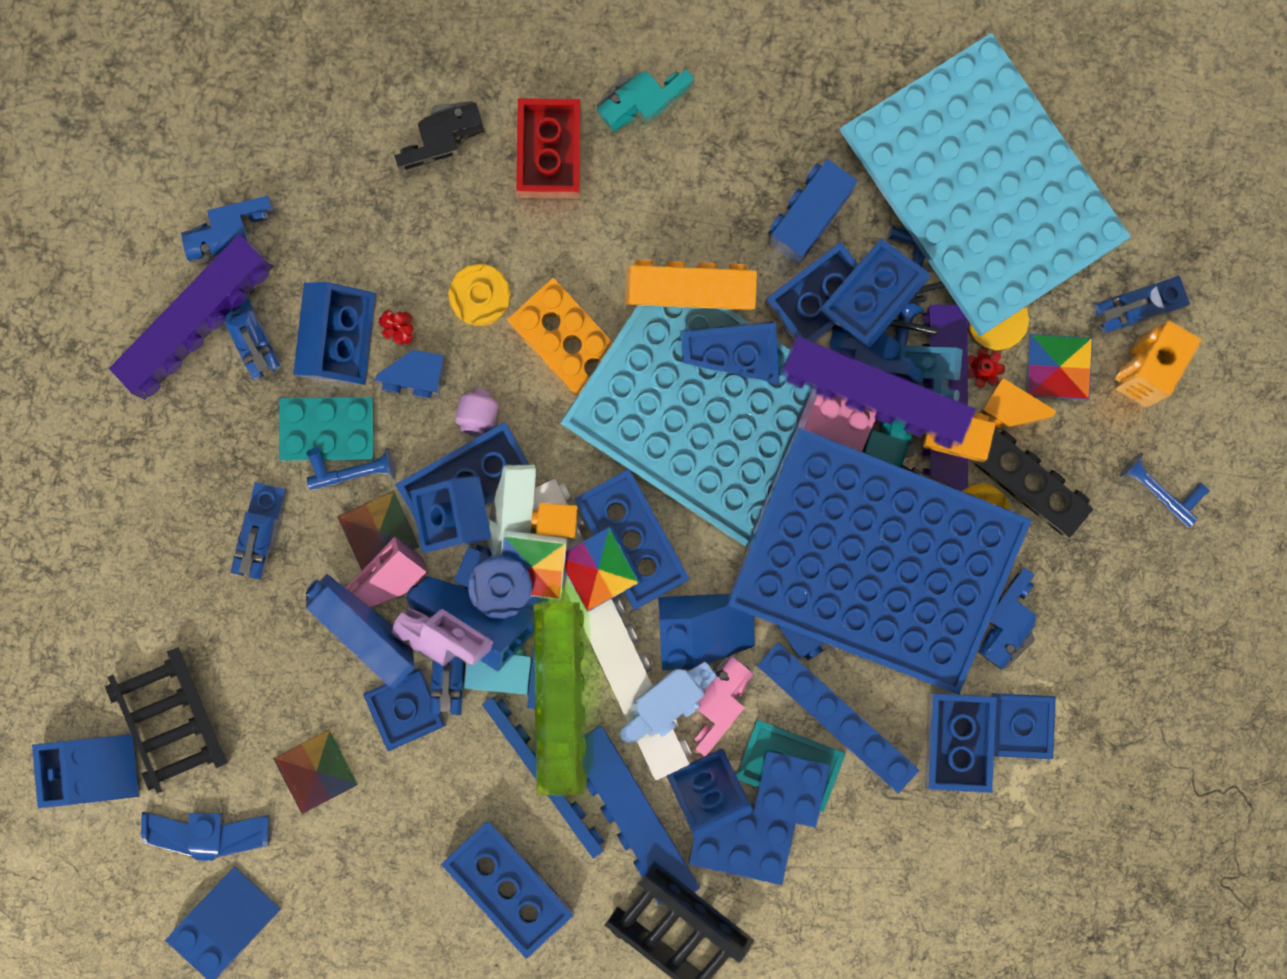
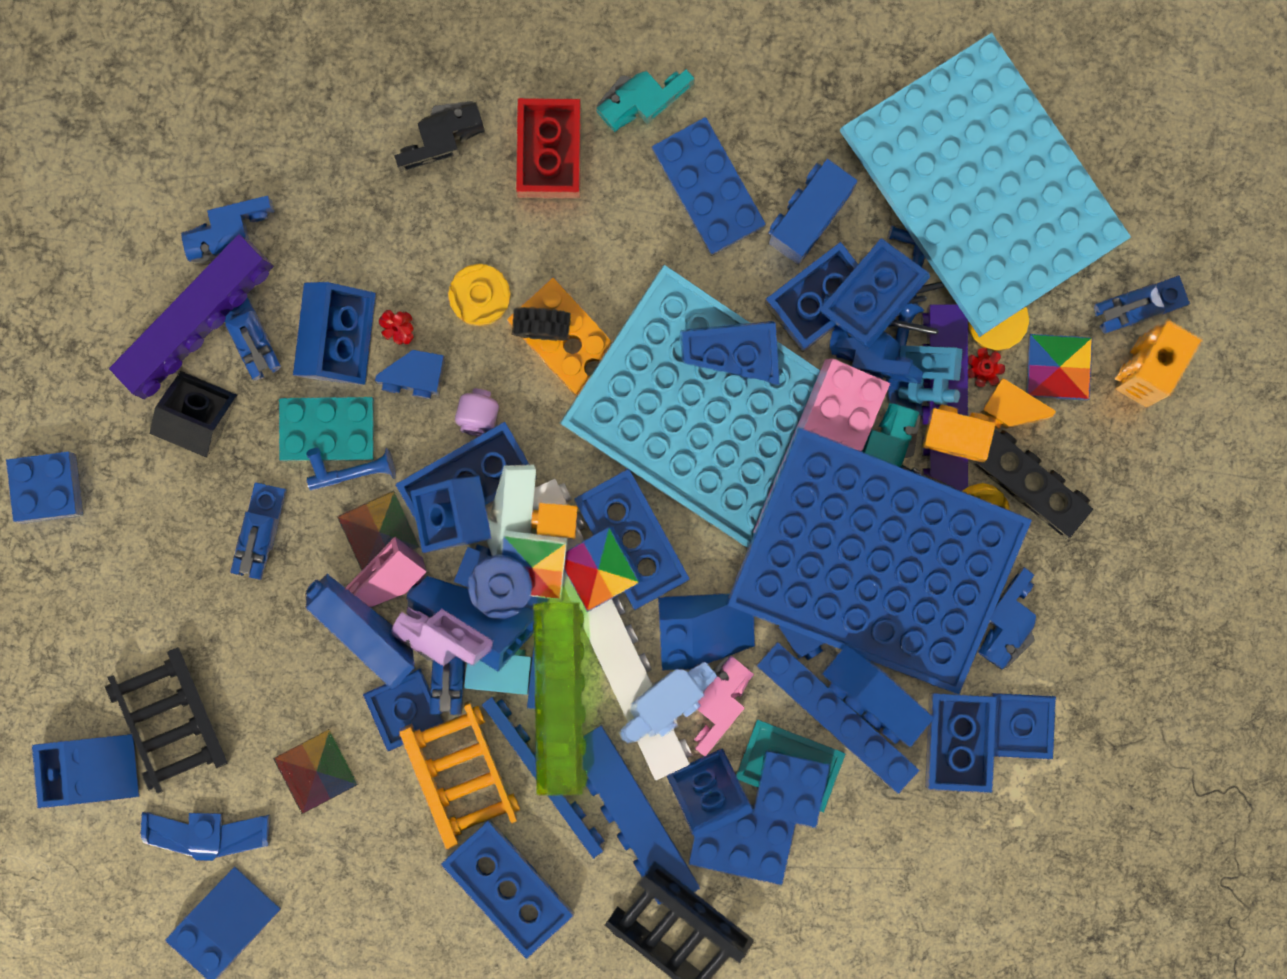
light orange brick [625,260,757,310] -> none
dark purple brick [780,336,976,449] -> none
blue piece [1119,453,1210,528] -> none
none -> blue brick [6,451,84,524]
none -> black slope [149,371,237,458]
none -> light orange fence [399,700,521,849]
none -> black tyre [512,307,571,341]
none -> blue plate [652,117,766,256]
none -> blue brick [822,645,934,747]

